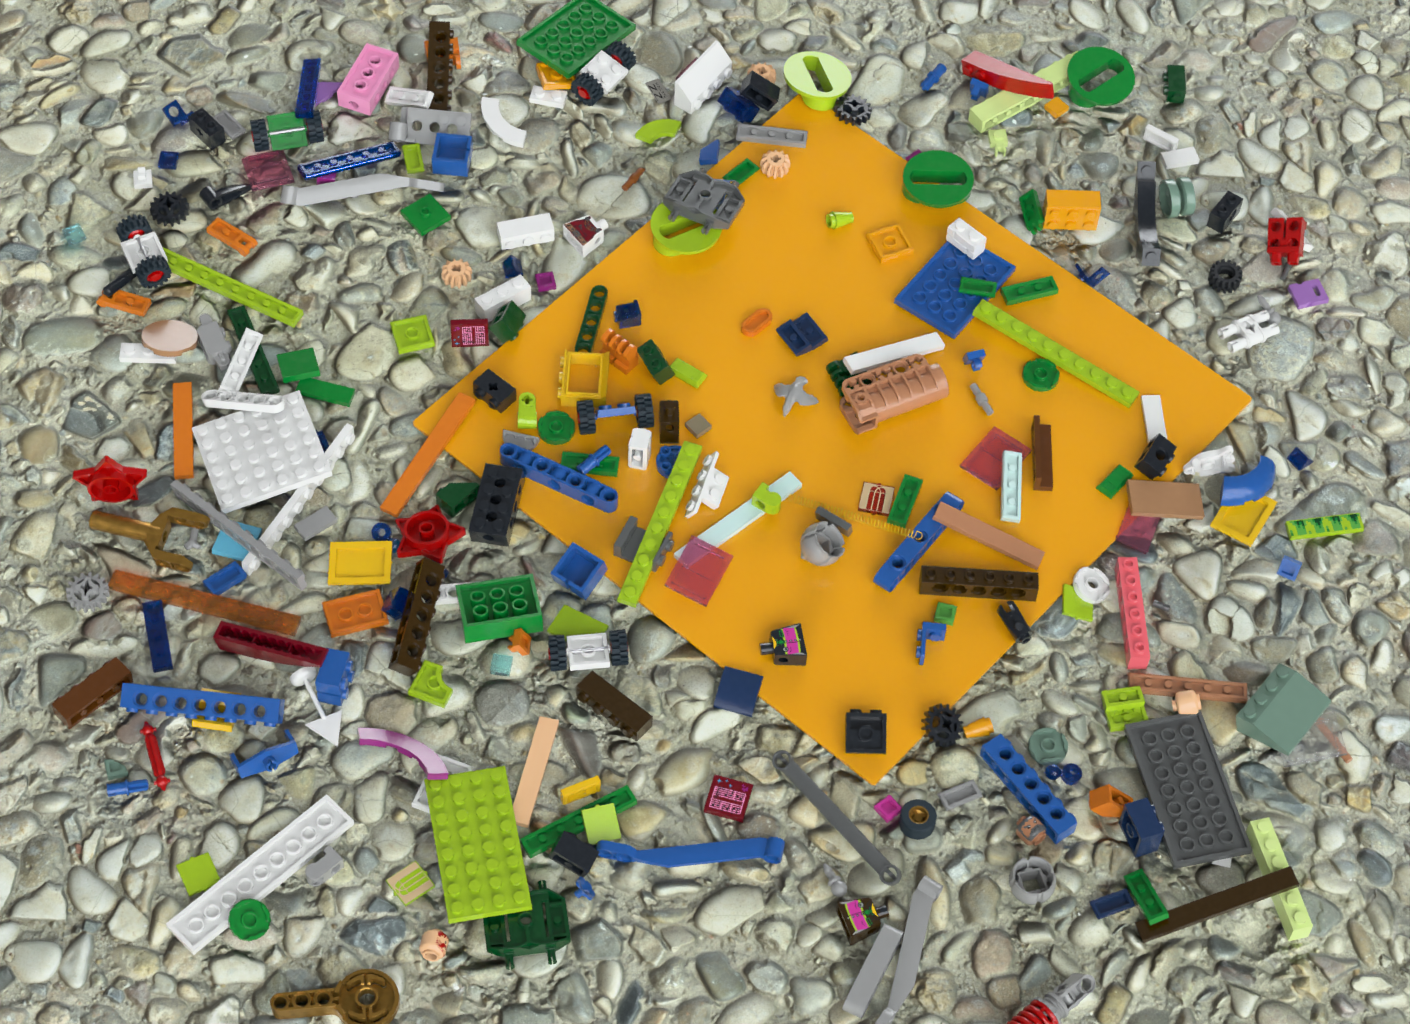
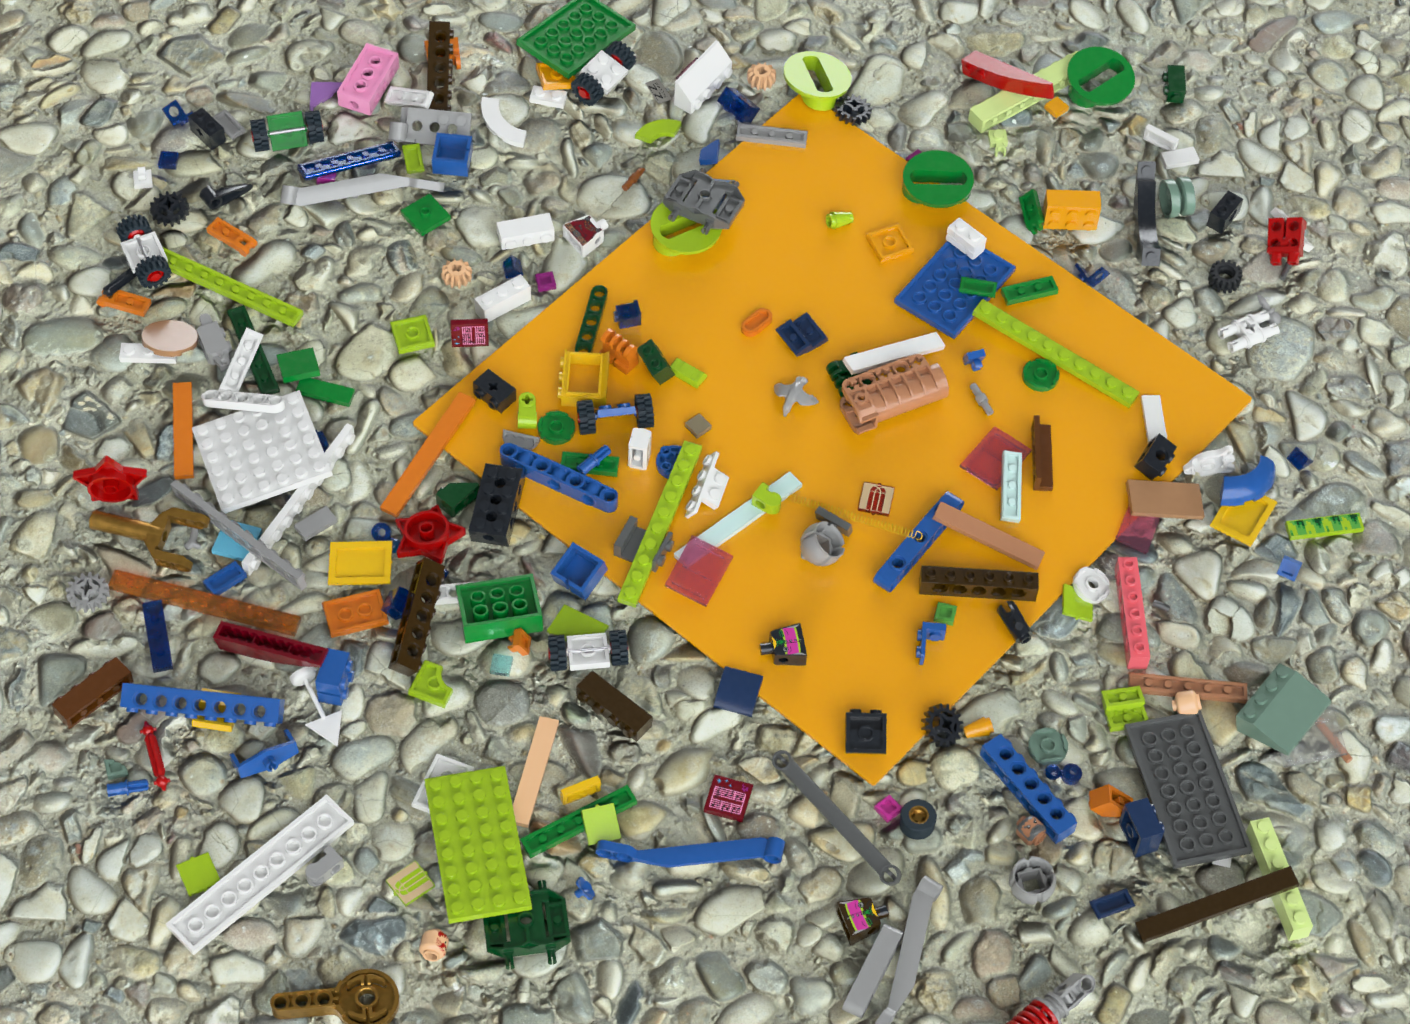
clear light blue tile [62,223,86,246] -> none
green tile [228,898,271,942] -> none
clear pink piece [242,150,294,191] -> none
clear blue tile [295,58,322,119] -> none
tile [357,727,448,780] -> none
dark green brick [489,300,526,344] -> none
black brick [548,831,600,877] -> none
dark brown torso [659,400,679,444] -> none
green tile [722,158,760,185] -> none
black brick [740,70,780,111] -> none
light nougat gear [760,149,790,179] -> none
light grey bar [823,863,847,897] -> none
green plate [887,474,923,528] -> none
blue axle [920,63,947,91] -> none
light grey tile [937,779,983,811] -> none
blue tile [970,78,989,101] -> none
green tile [1096,464,1134,499] -> none
green plate [1123,868,1169,926] -> none
medium lavender piece [1288,278,1329,309] -> none

